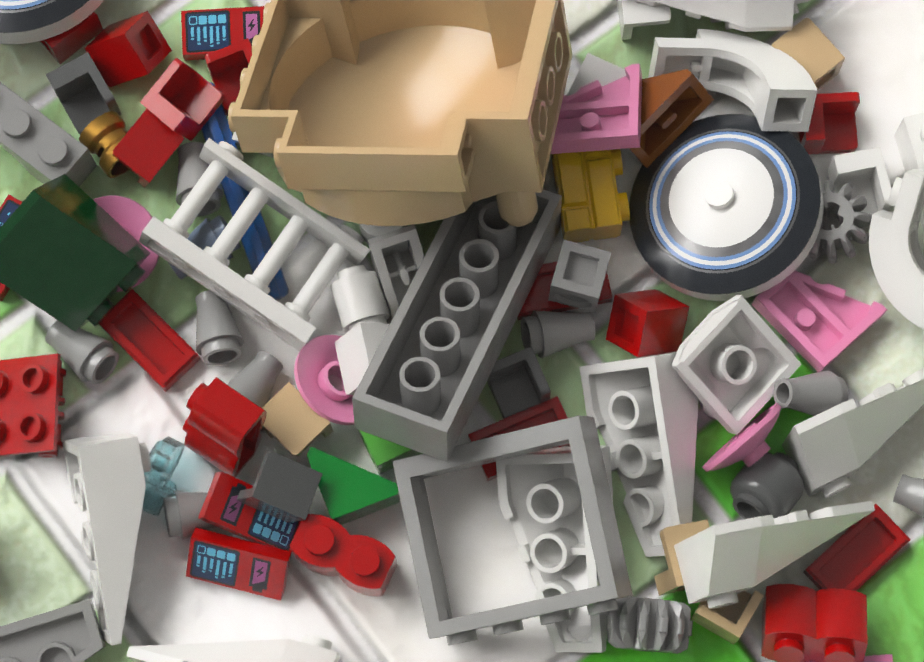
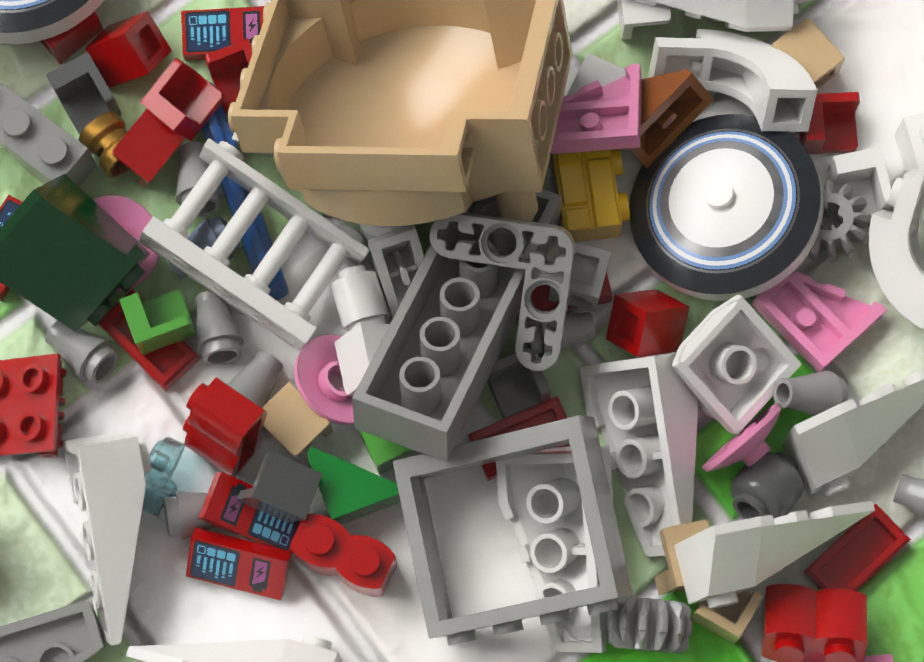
none -> bright green panel [119,290,196,355]
none -> light grey beam [430,212,576,371]

